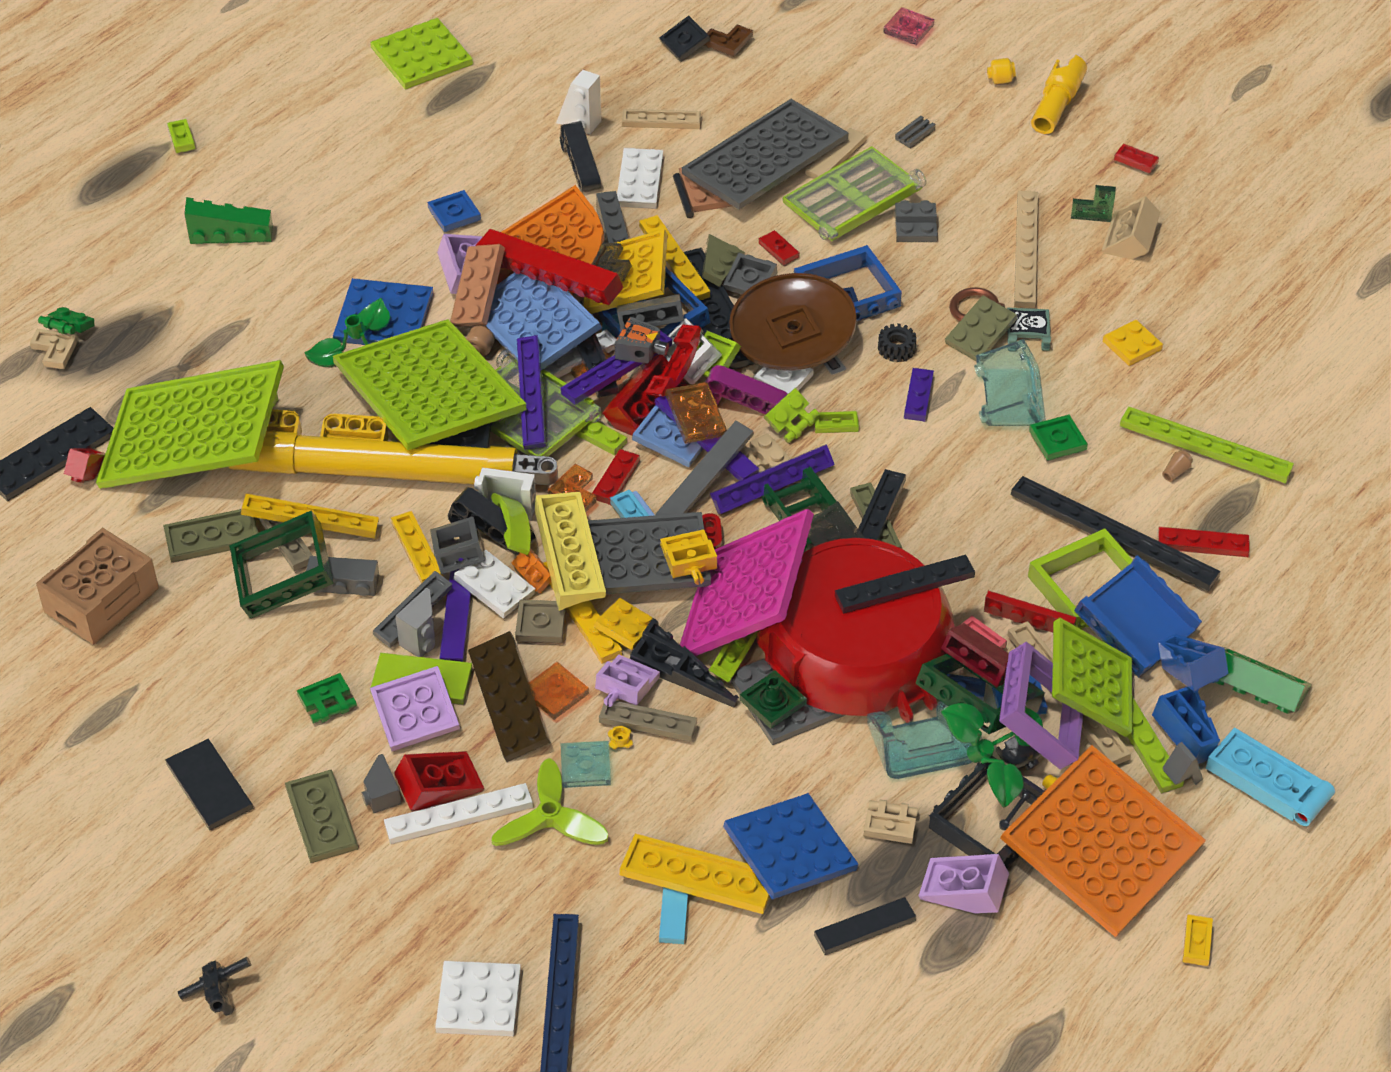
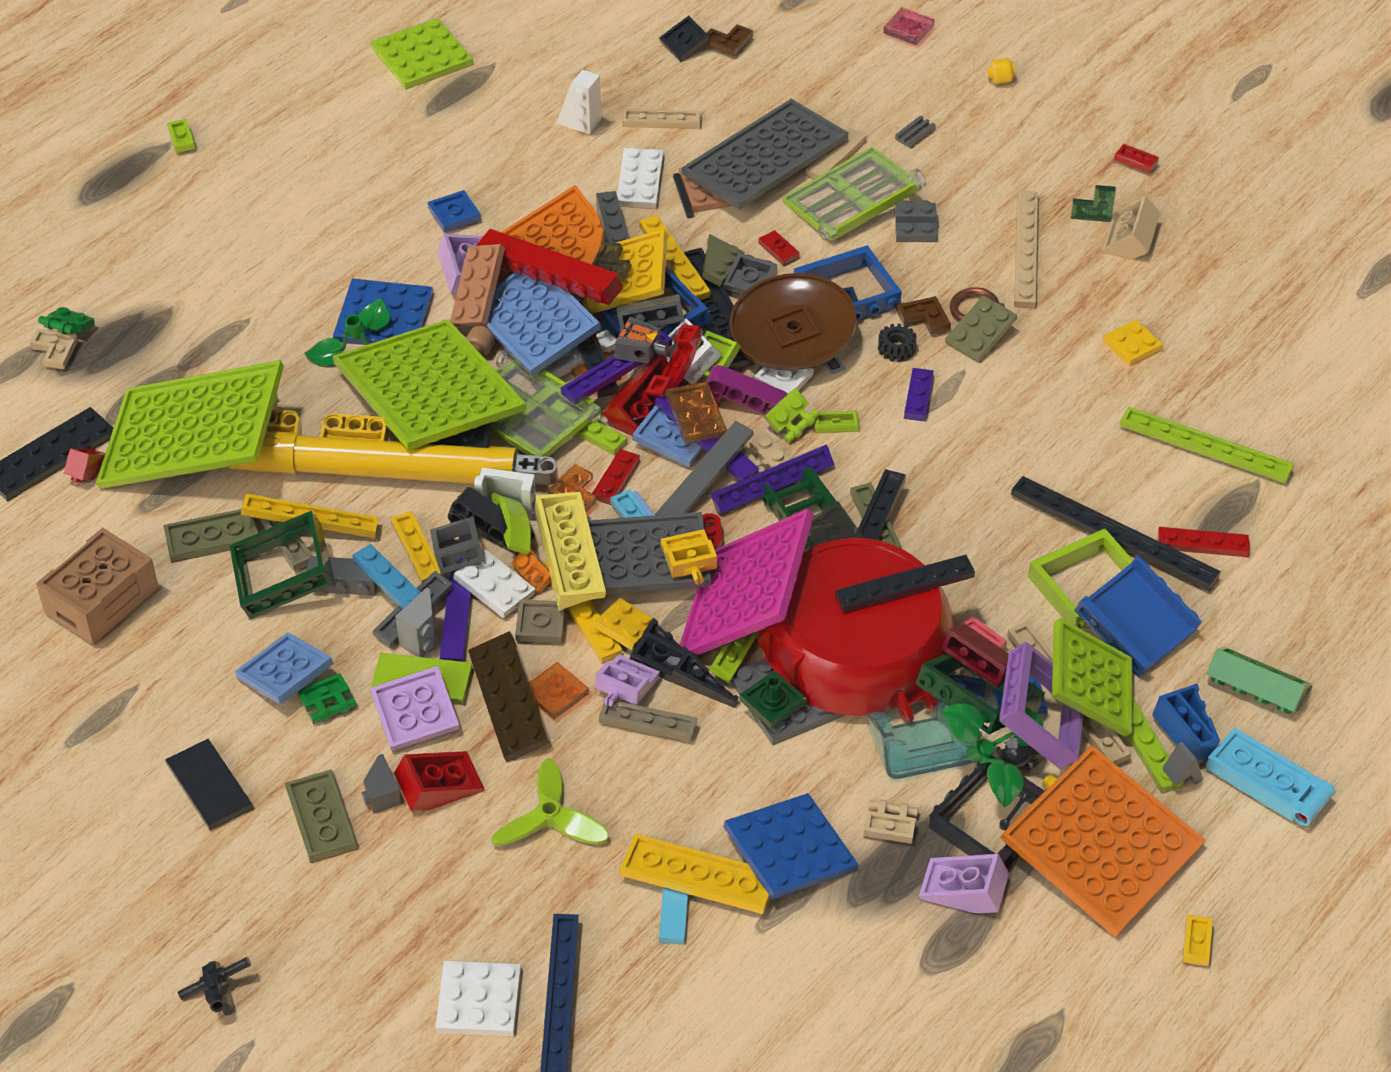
green wedge [184,197,273,244] -> none
white plate [384,783,533,844] -> none
dark purple tile [517,335,546,450] -> none
black beam [560,121,601,192] -> none
clear light blue plate [560,741,611,788] -> none
yellow plate [608,726,633,749] -> none
black tile [814,897,916,955] -> none
clear light blue windscreen [974,339,1046,426] -> none
red plate [983,590,1077,633] -> none
flag [1007,307,1051,351] -> none
green plate [1029,414,1088,461] -> none
yellow piece [1031,54,1087,134] -> none
blue wedge [1158,634,1228,691] -> none
medium nougat cone [1162,450,1193,482] -> none
none -> medium blue plate [235,632,334,705]
none -> dark azure plate [353,544,421,609]
none -> reddish brown plate [897,296,951,334]

